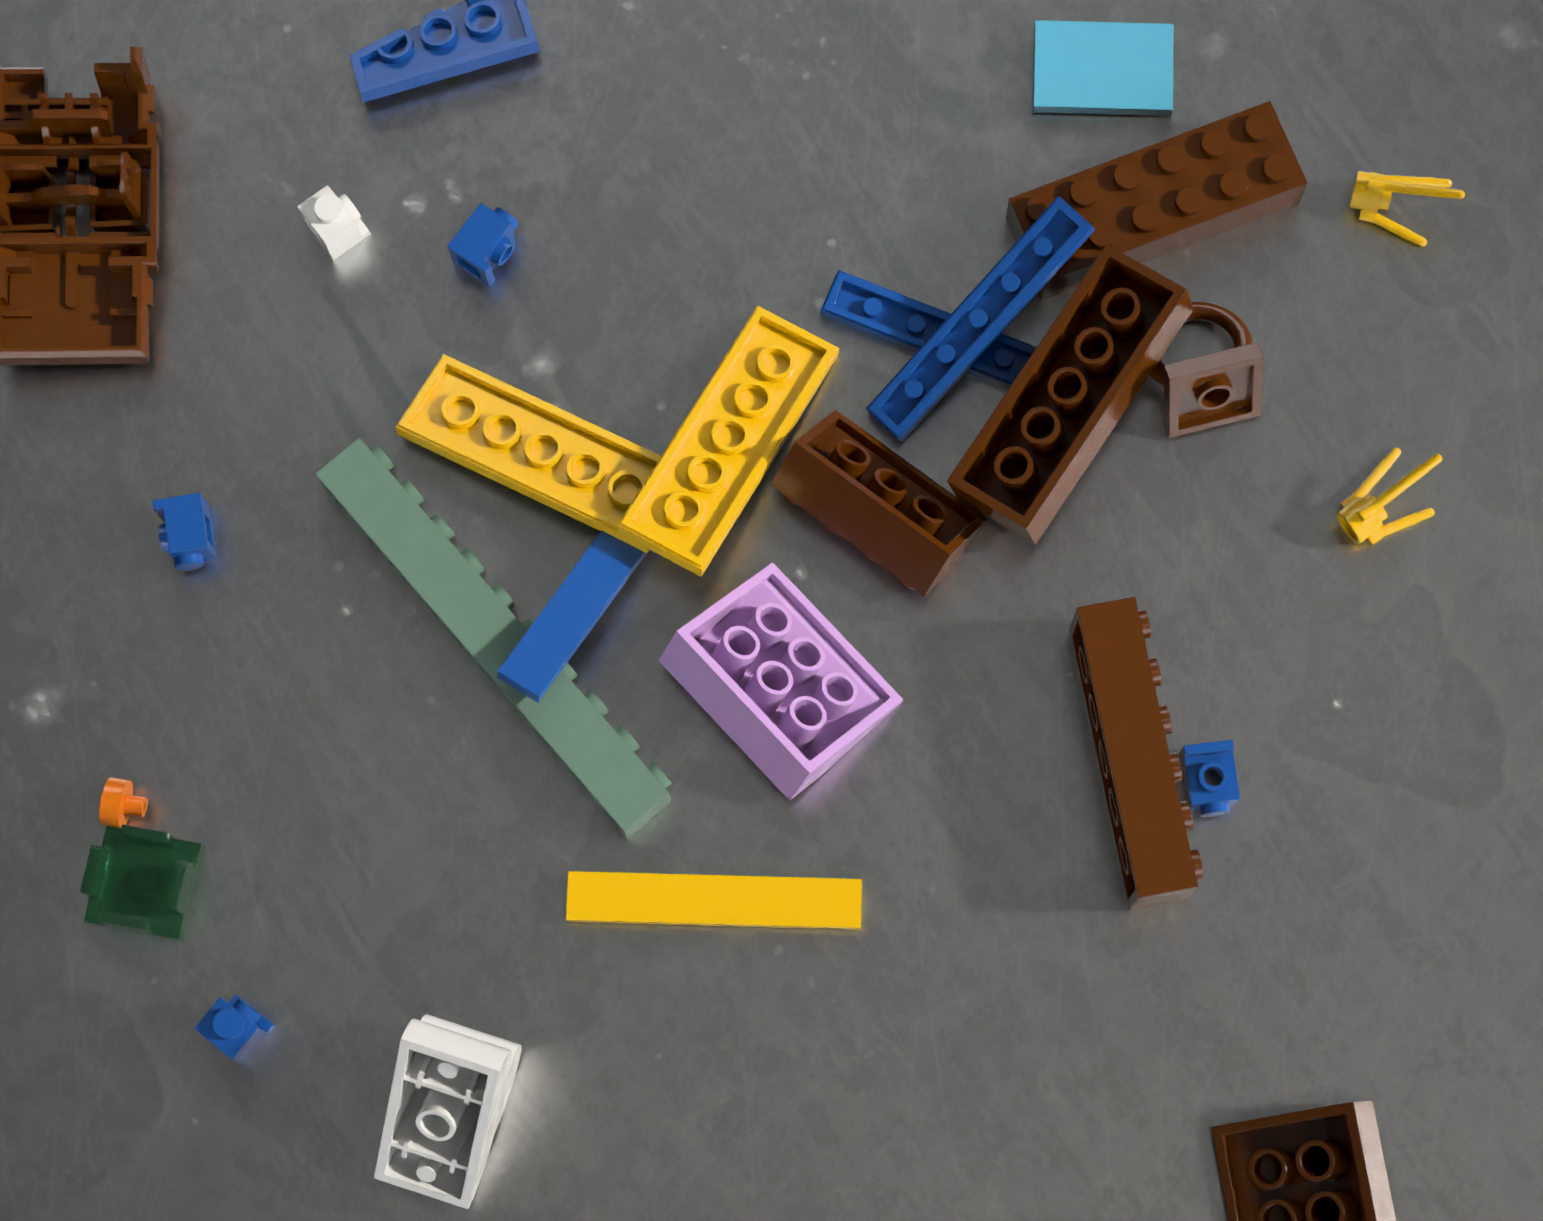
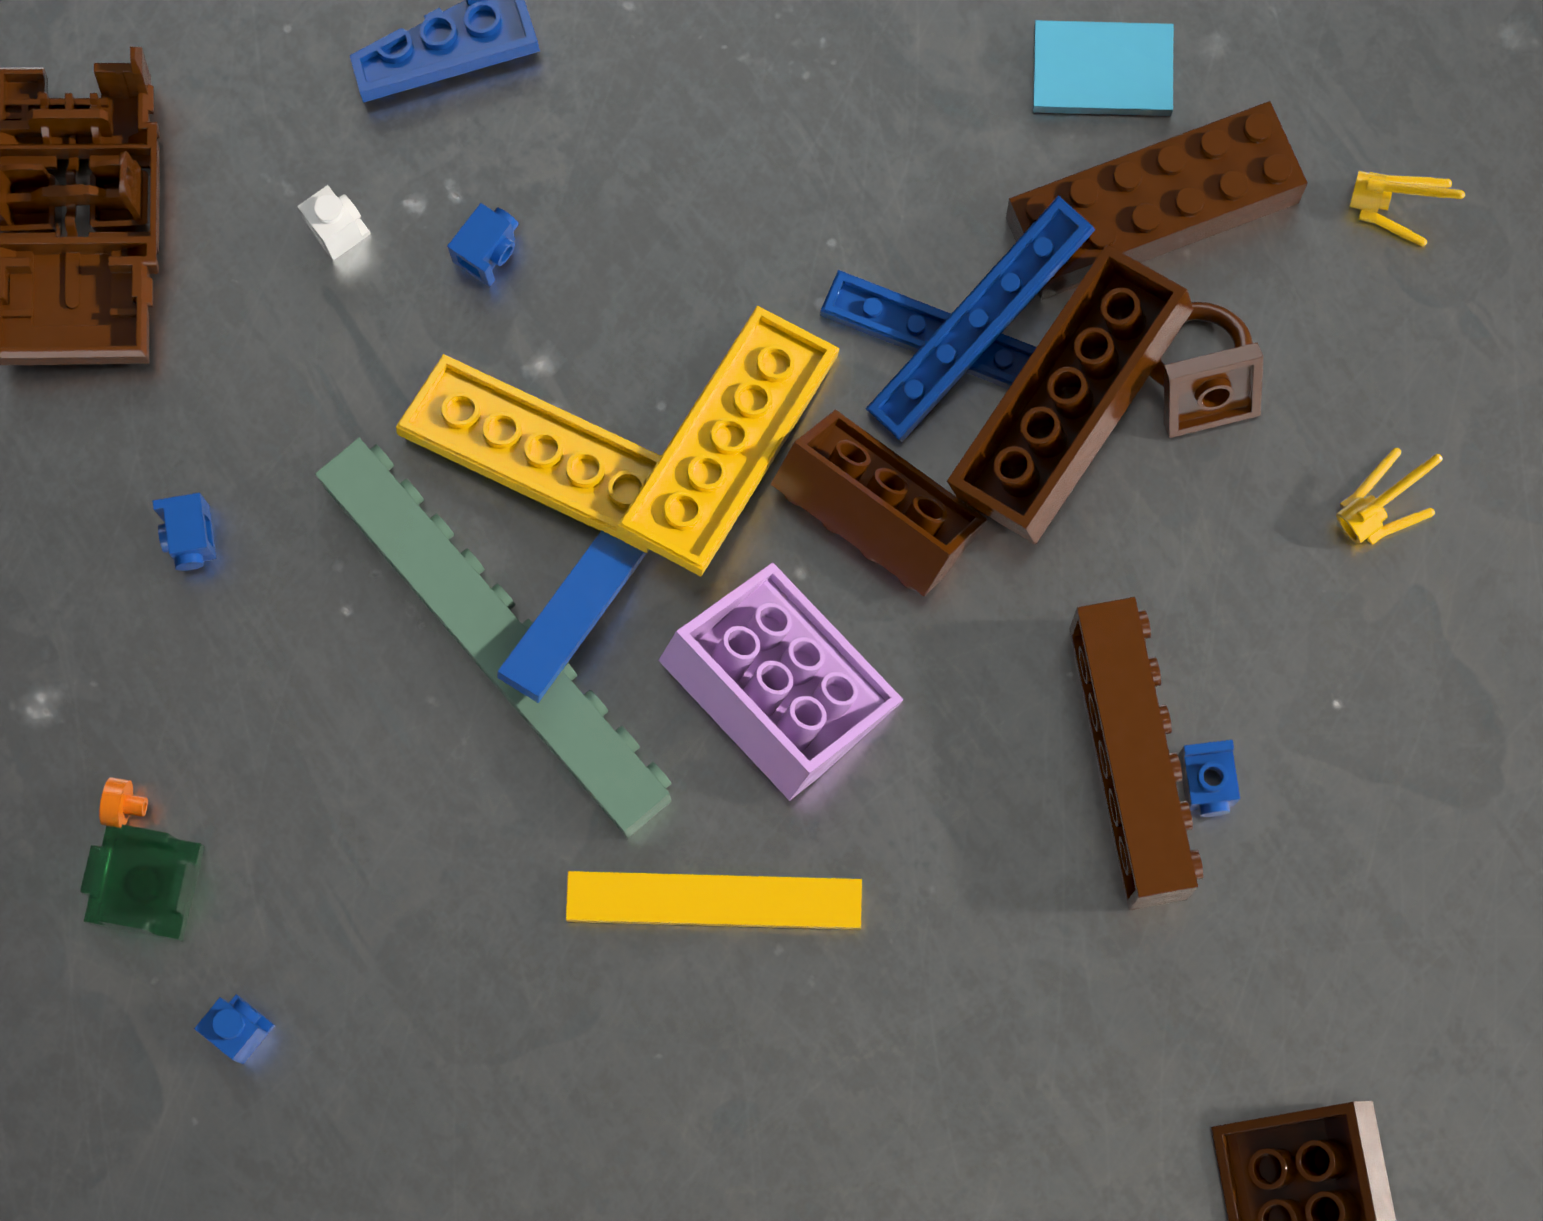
white brick [374,1014,522,1210] -> none

